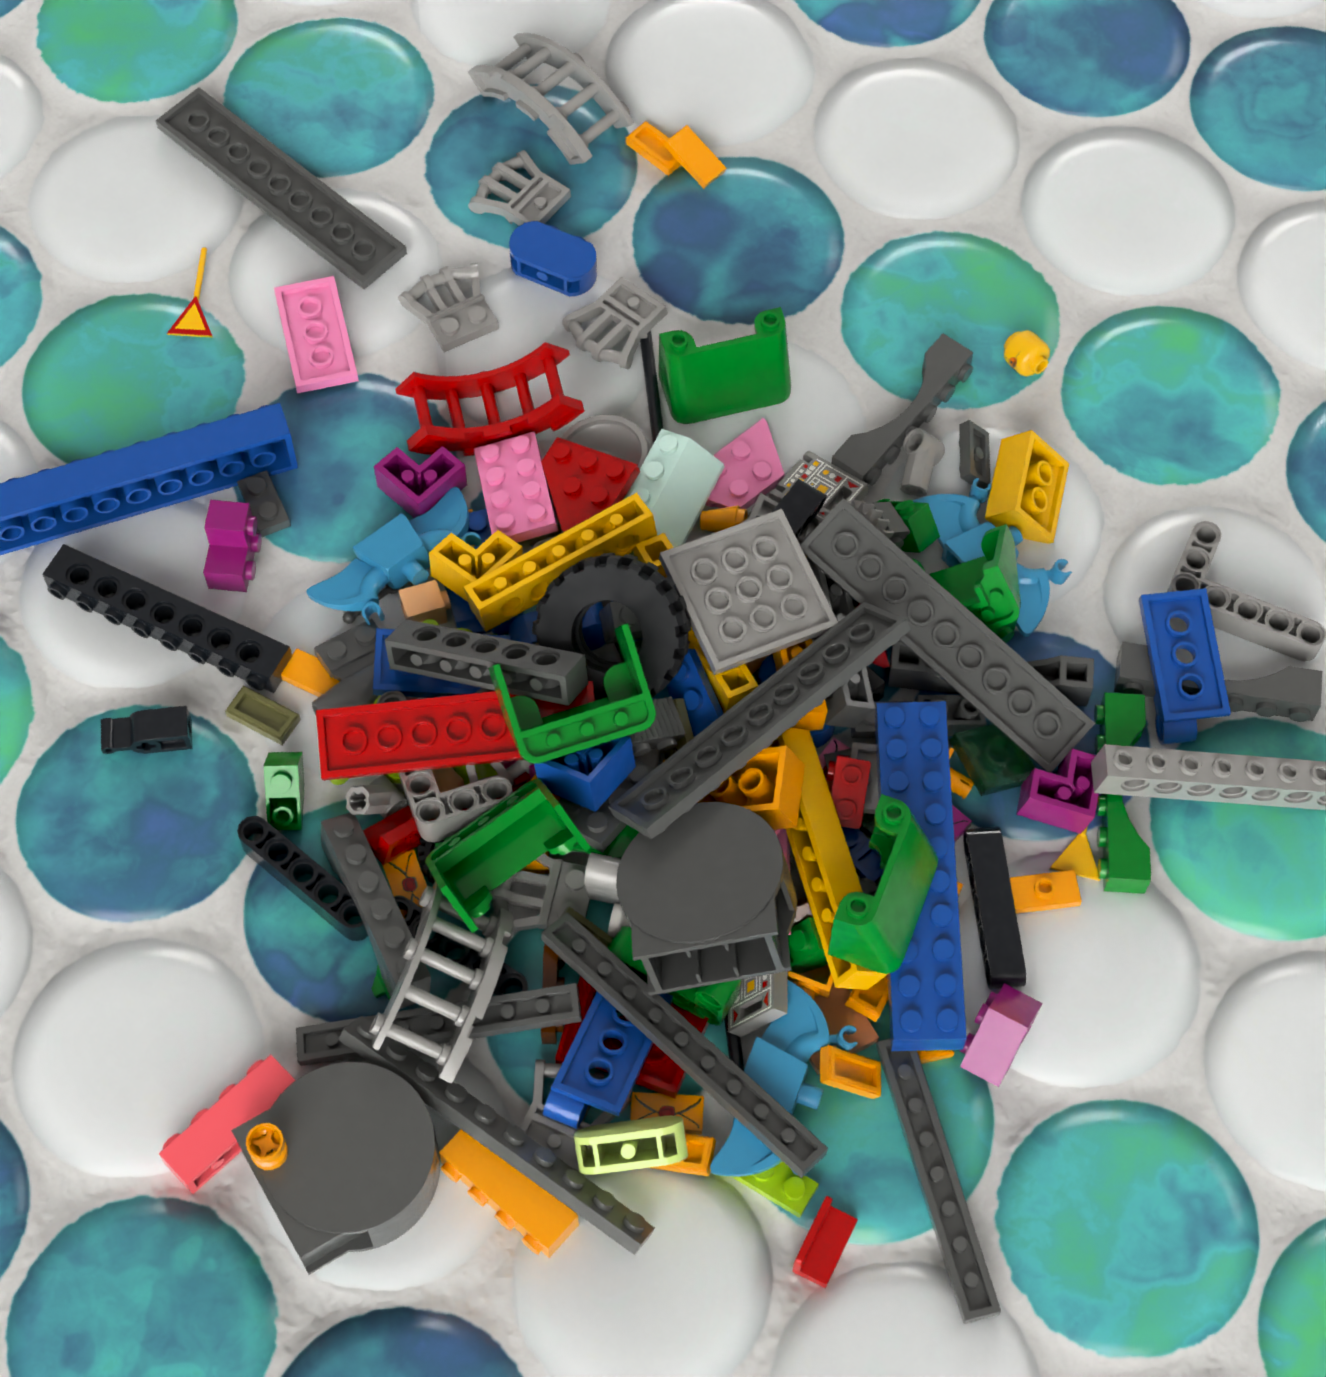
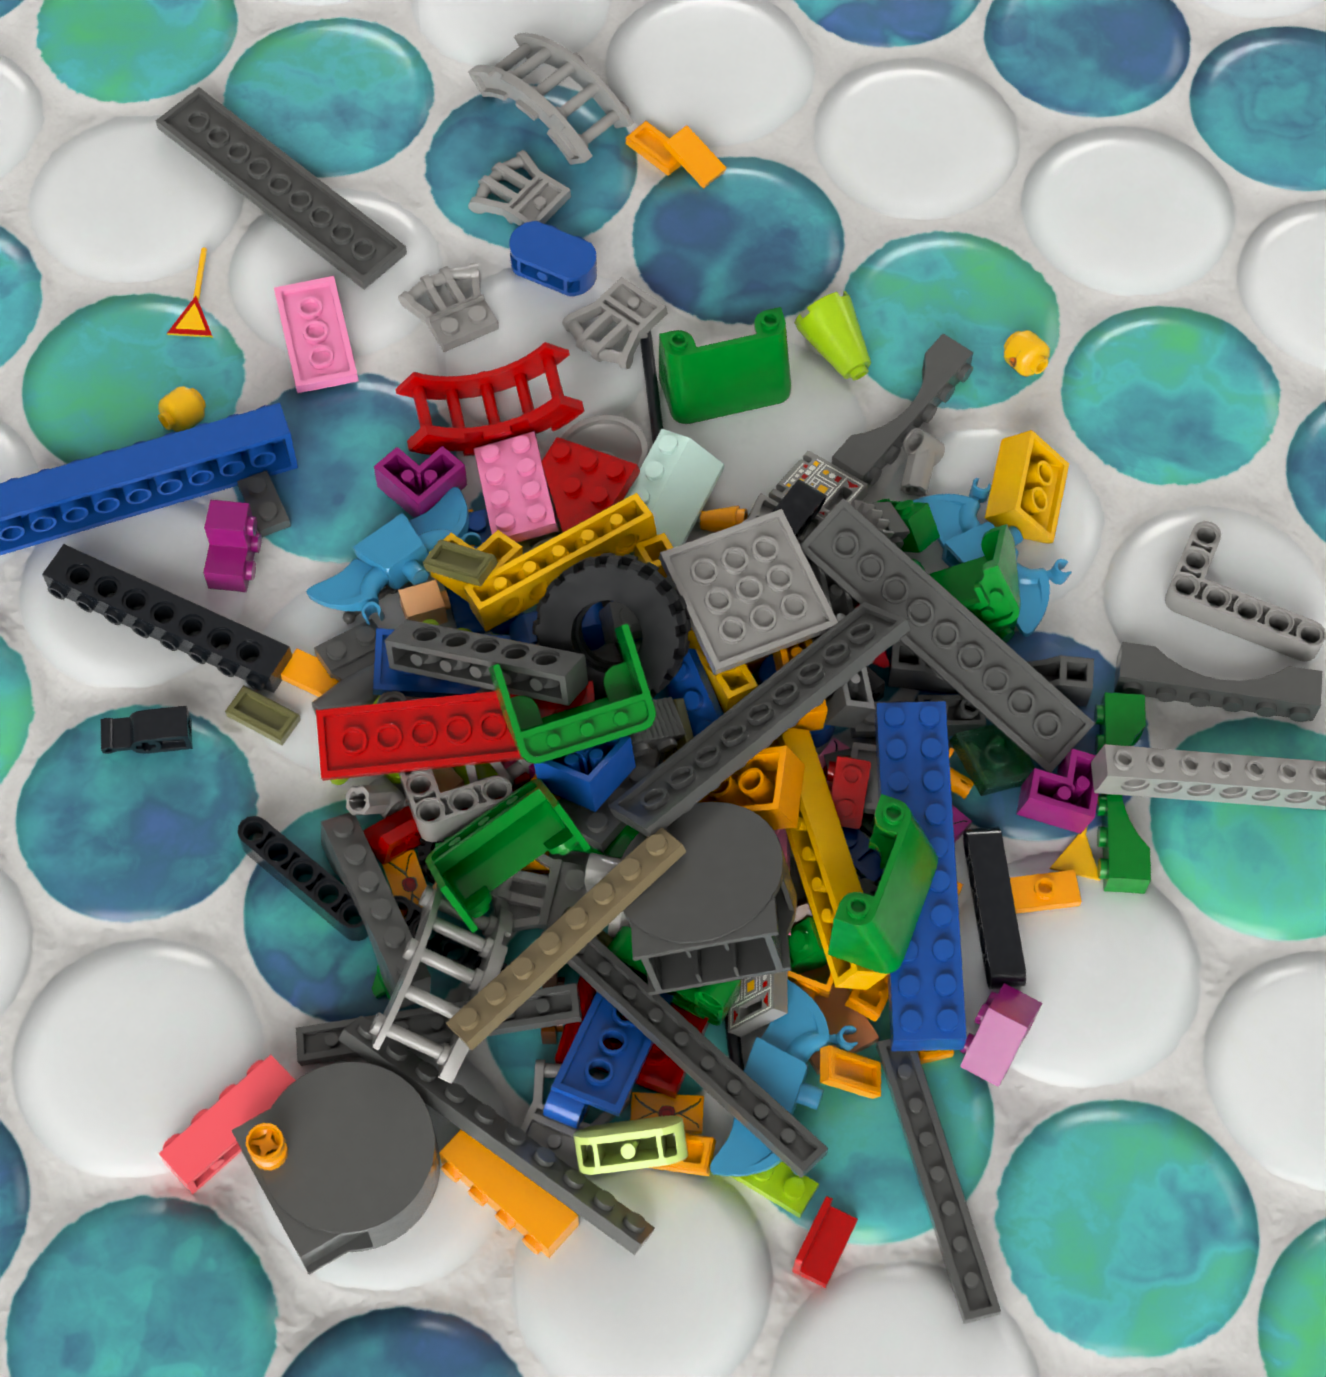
green slope [263,752,304,830] -> none
bright pink wing [705,418,784,509] -> none
dark grey plate [959,420,990,489] -> none
blue hinge [1138,588,1231,745] -> none
none -> yellow head [158,386,206,432]
none -> olive tile [423,539,498,587]
none -> dark tan plate [446,827,687,1051]
none -> lime cone [794,291,871,381]

